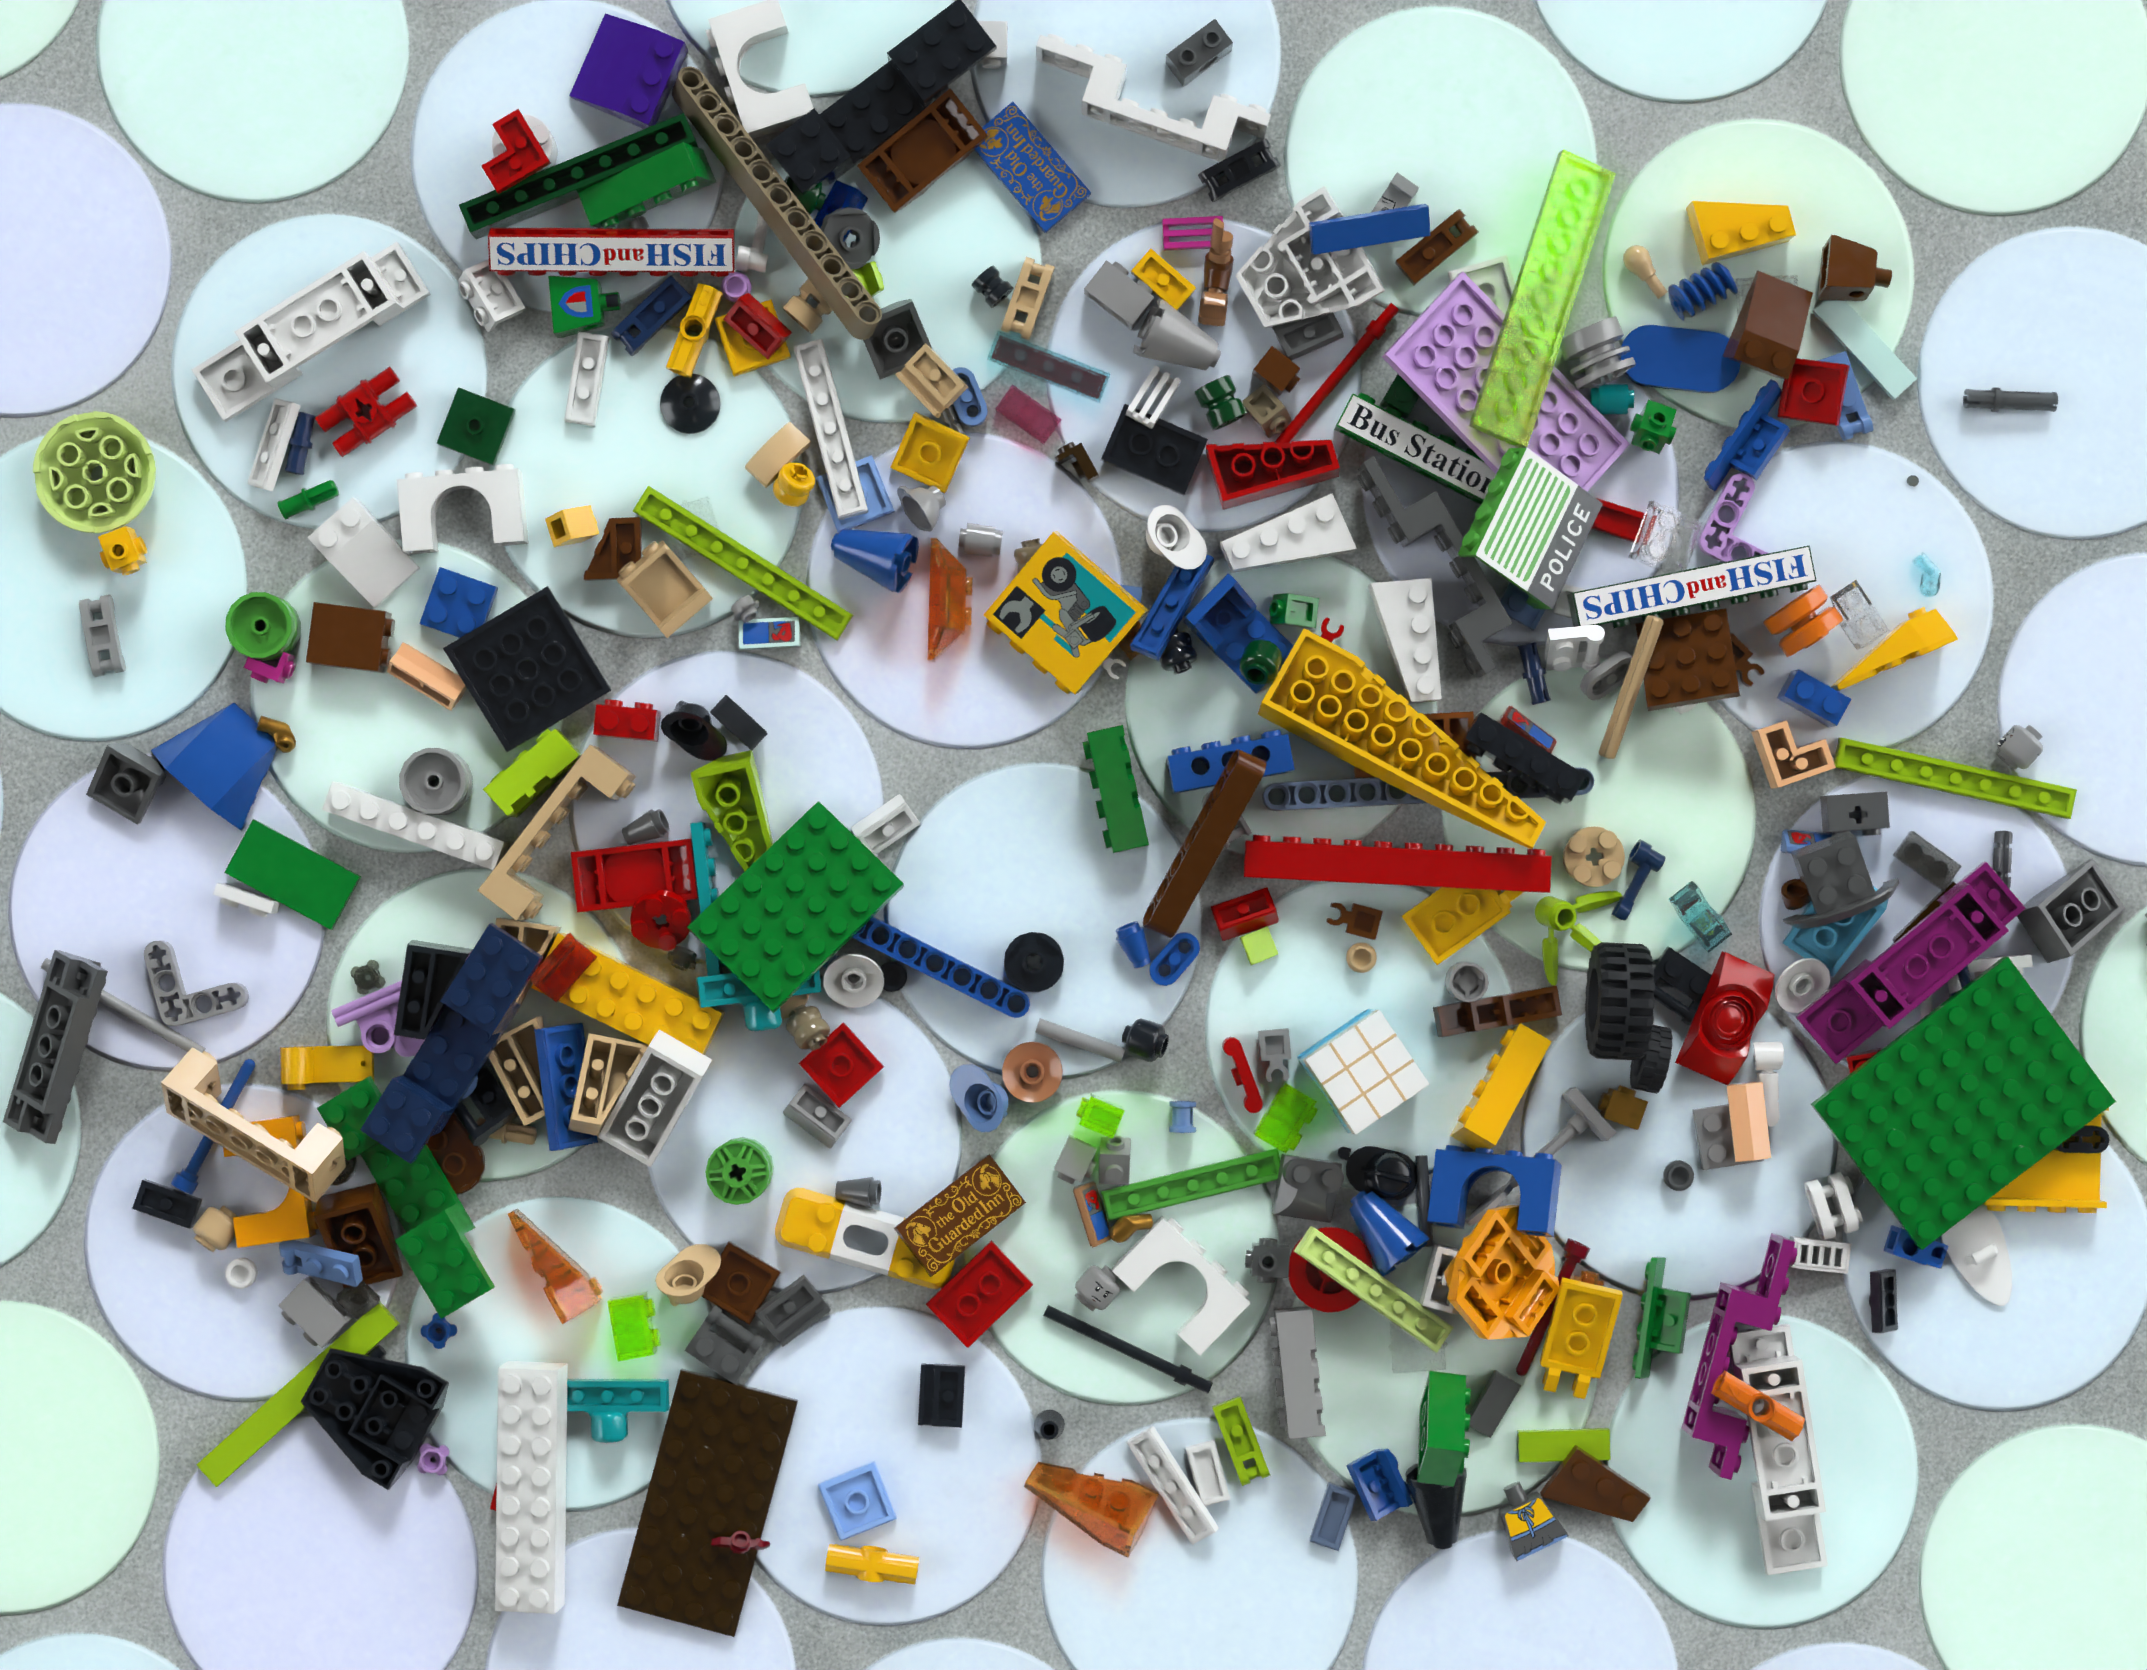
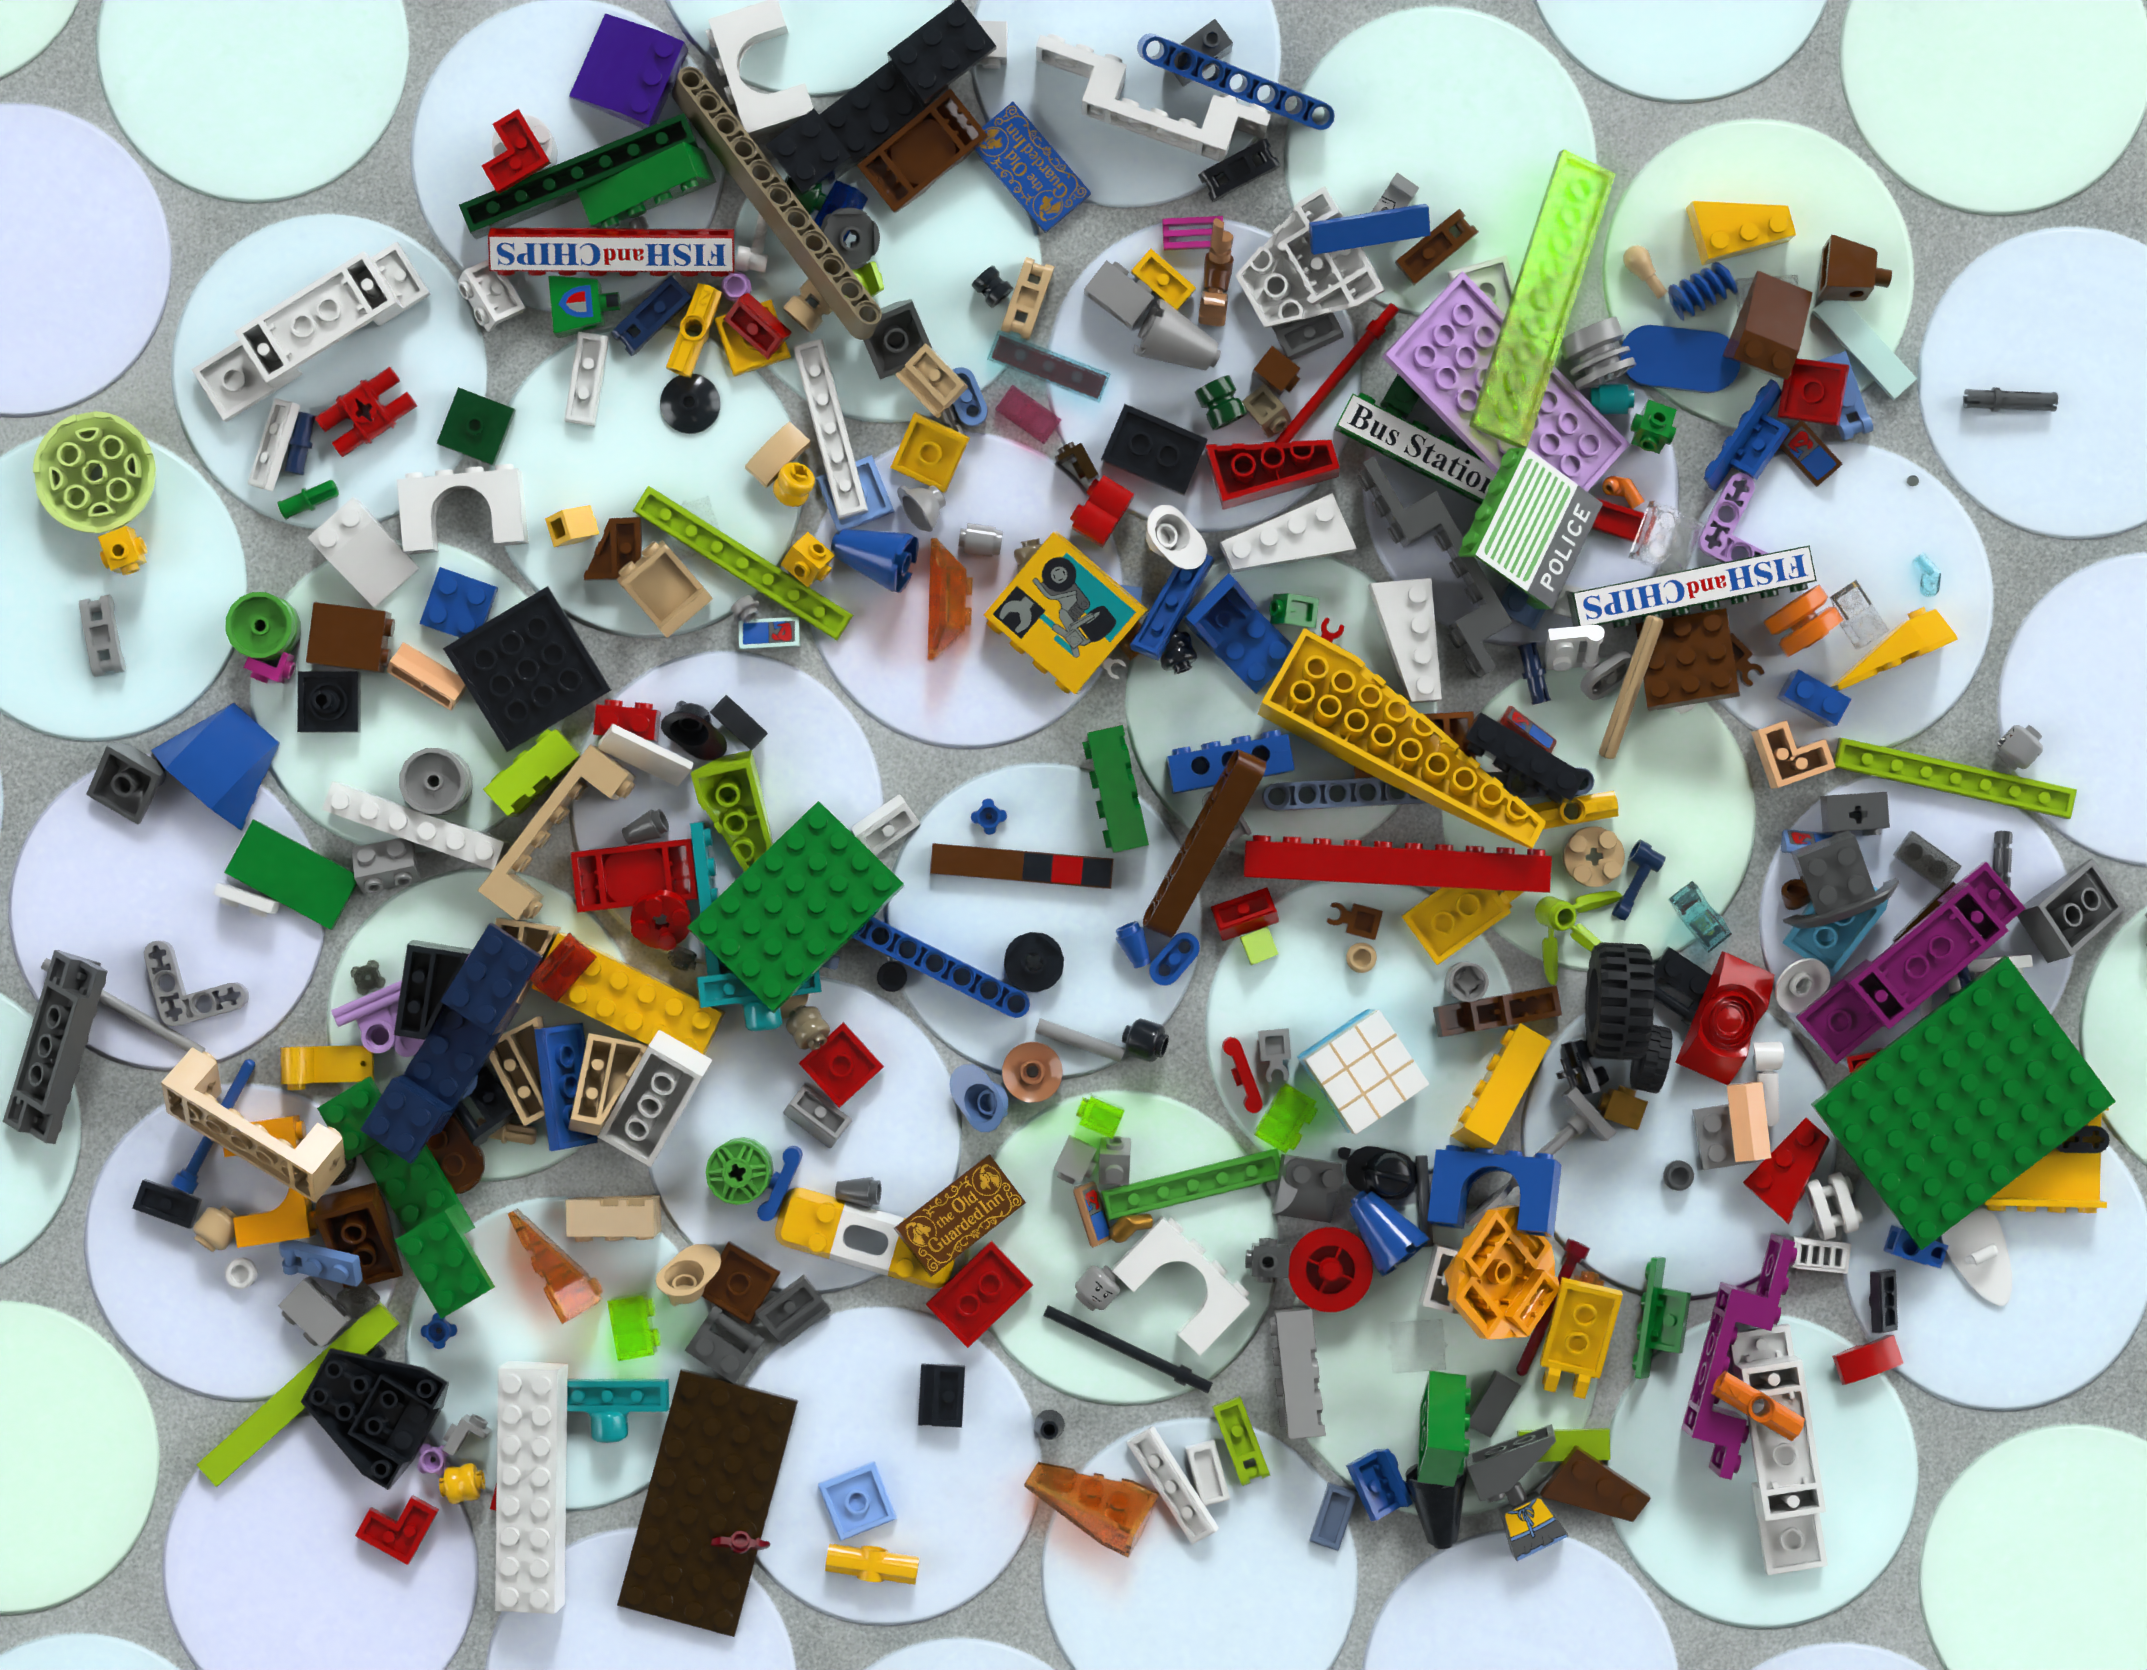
pearl gold arm [257,716,296,753] -> none
white dish [823,954,884,1008] -> none
white tile [1126,365,1181,429] -> none
medium blue bush [1169,1101,1196,1133] -> none
dark green head [1239,640,1282,685] -> none
yellowish green tile [1294,1226,1454,1353] -> none
none -> black plate [297,671,361,733]
none -> light grey bracket [352,838,421,893]
none -> red plate [355,1495,439,1565]
none -> yellow piece [439,1463,486,1504]
none -> light grey bracket [442,1414,492,1456]
none -> tan wedge [565,1195,662,1242]
none -> white tile [597,724,693,787]
none -> blue plate [757,1146,803,1221]
none -> yellow brick [780,532,835,587]
none -> tile [930,843,1114,889]
none -> blue plate [971,798,1007,835]
none -> red brick [1070,475,1134,548]
none -> blue beam [1137,33,1335,130]
none -> dark grey slope [1467,1424,1556,1502]
none -> yellow piece [1527,790,1619,829]
none -> black hips [1556,1039,1609,1095]
none -> orange arm [1602,476,1645,509]
none -> red wing [1743,1118,1830,1225]
none -> slope [1779,420,1843,487]
none -> red slope [1832,1335,1904,1385]

